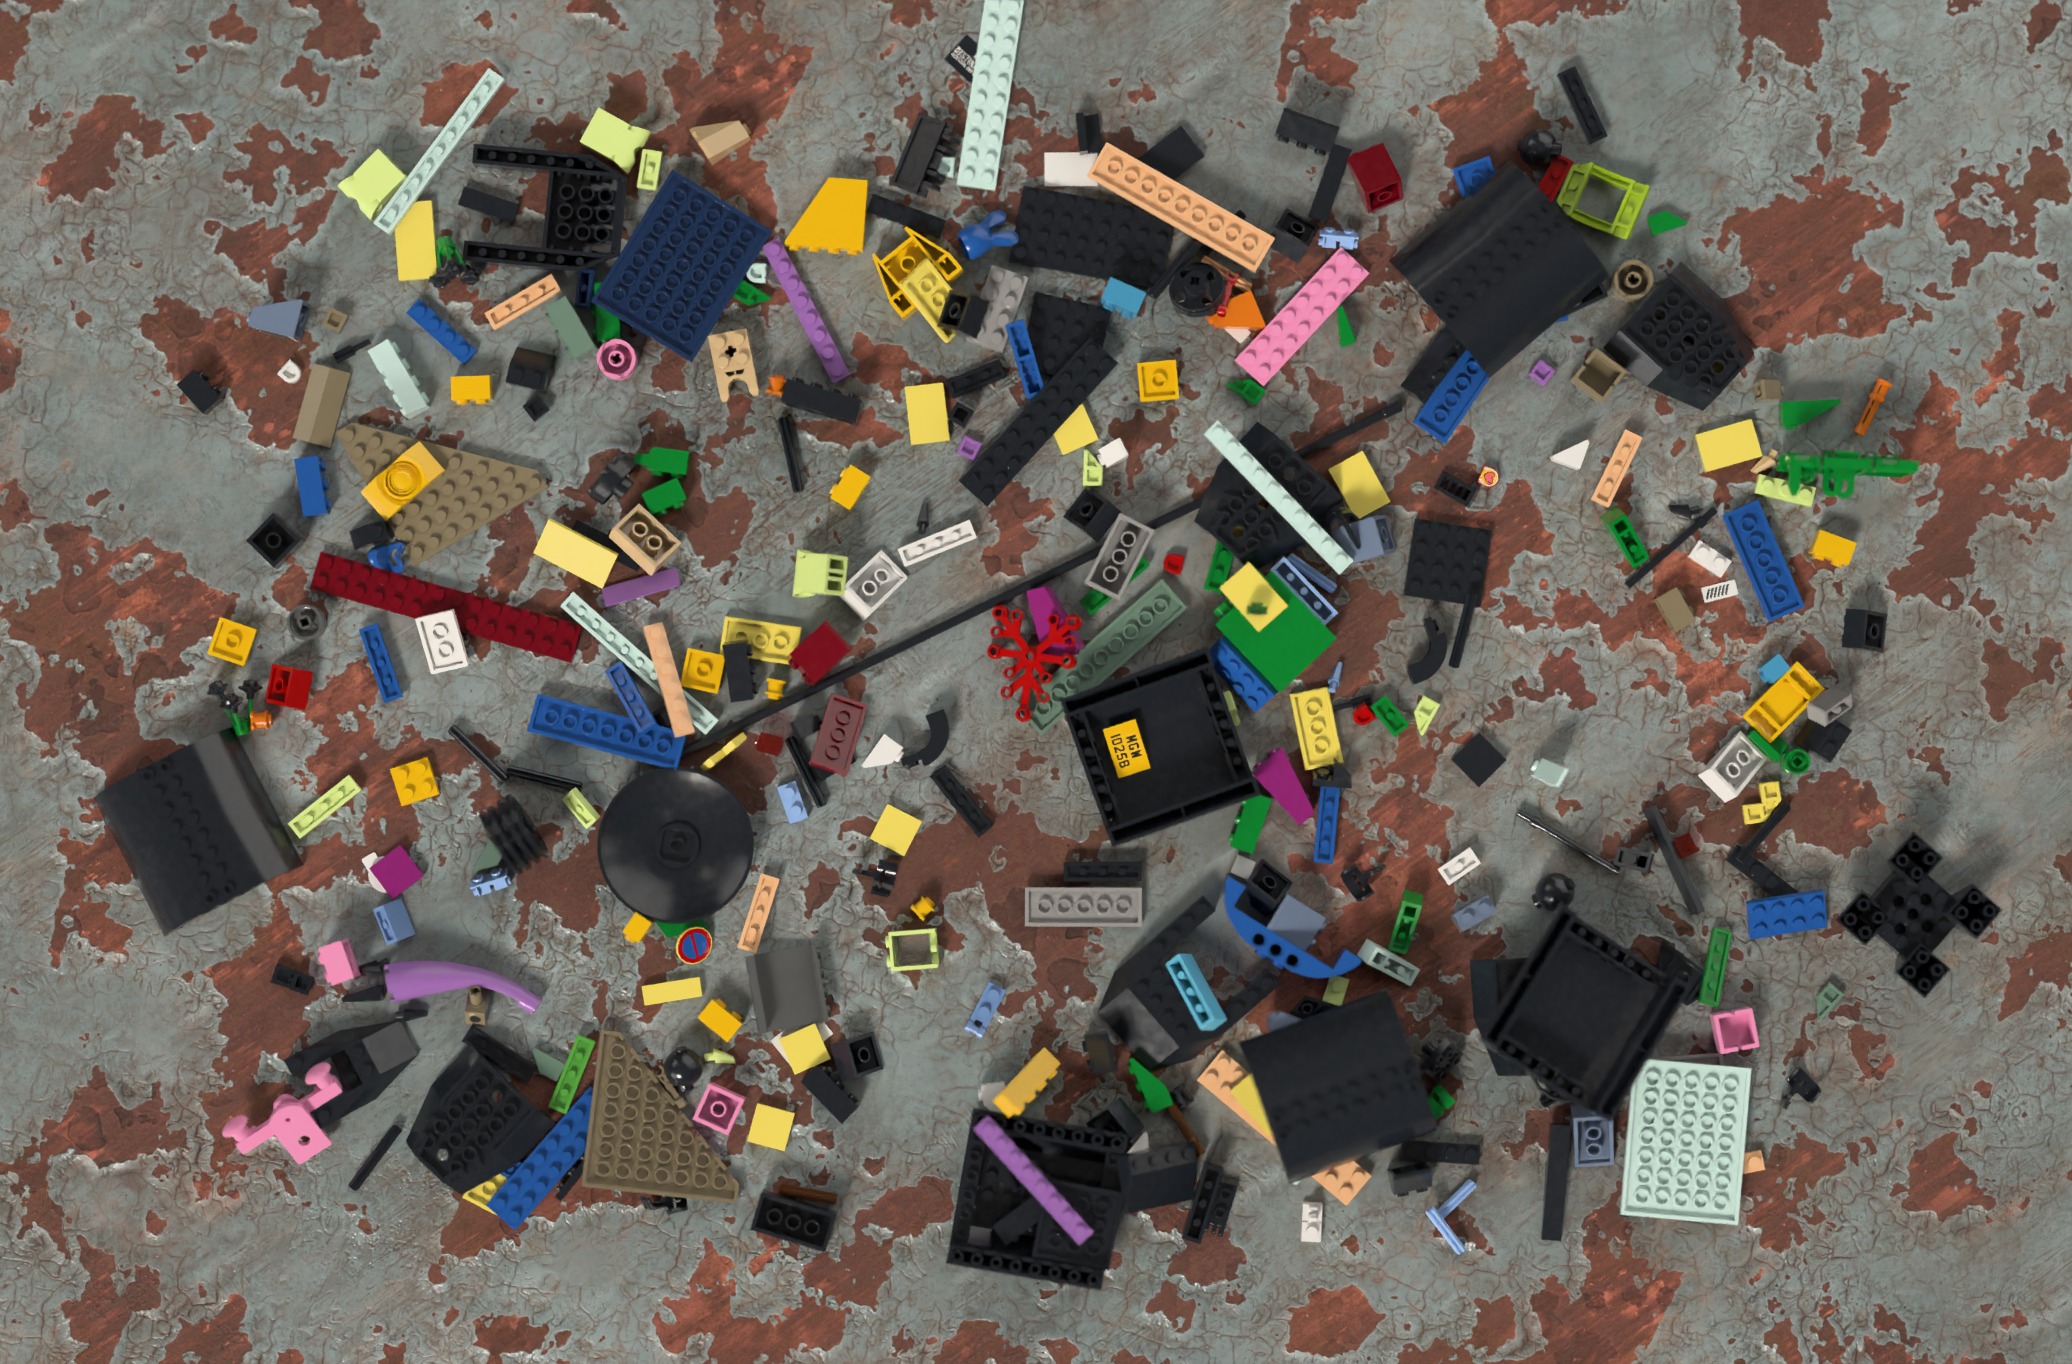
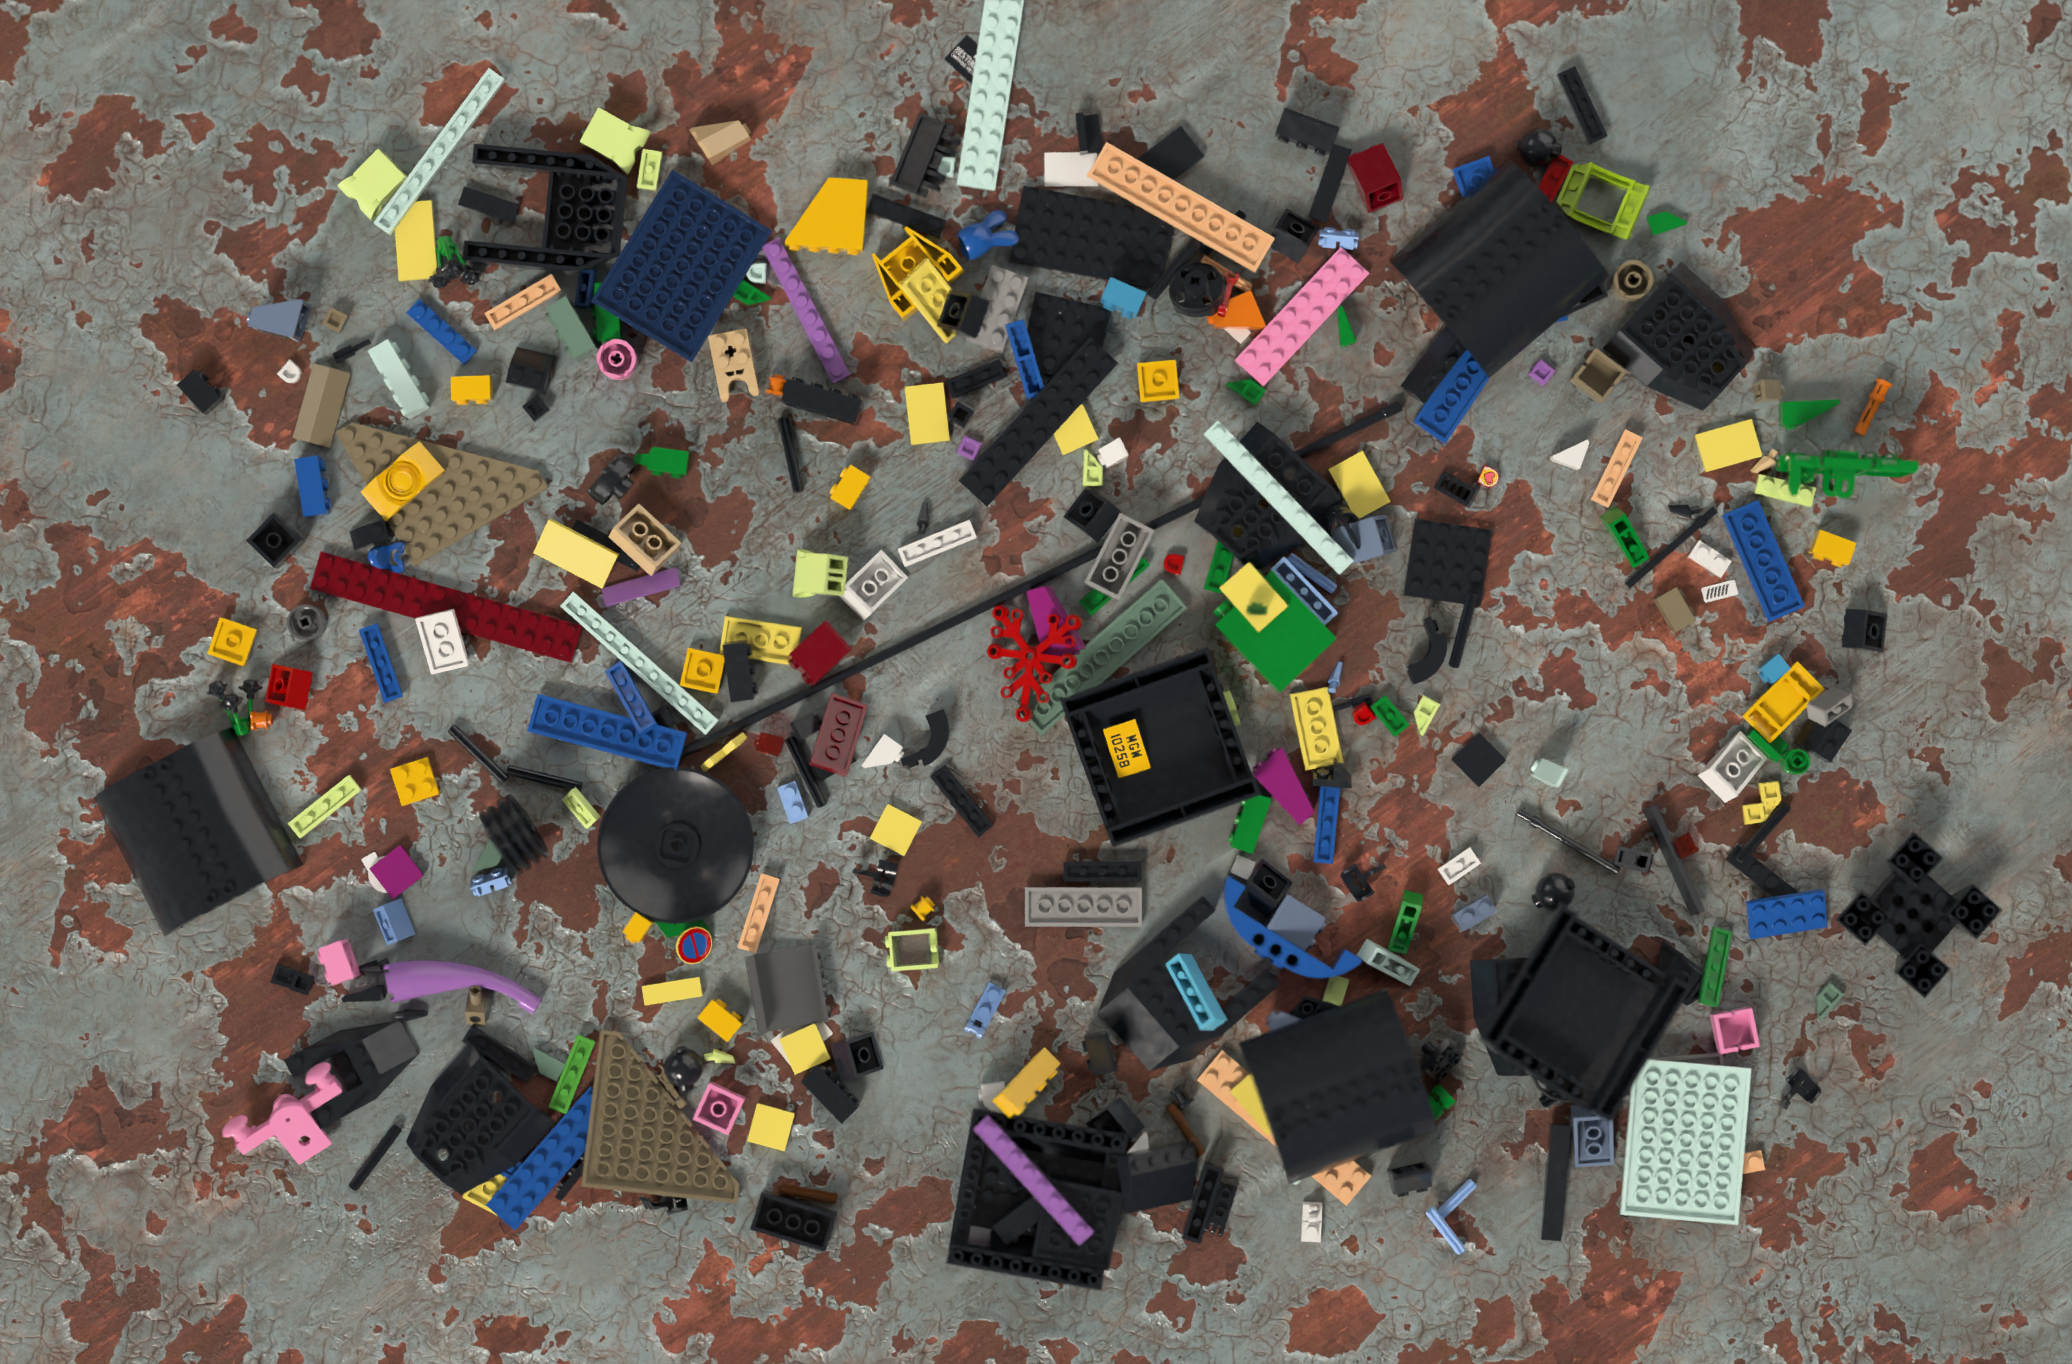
green brick [642,478,688,517] -> none
light nougat plate [643,622,695,738] -> none
yellow brick [764,678,787,700] -> none
green slope [1127,1057,1173,1113] -> none
blue plate [1209,635,1278,712] -> none
black plate [1400,1140,1480,1165] -> none

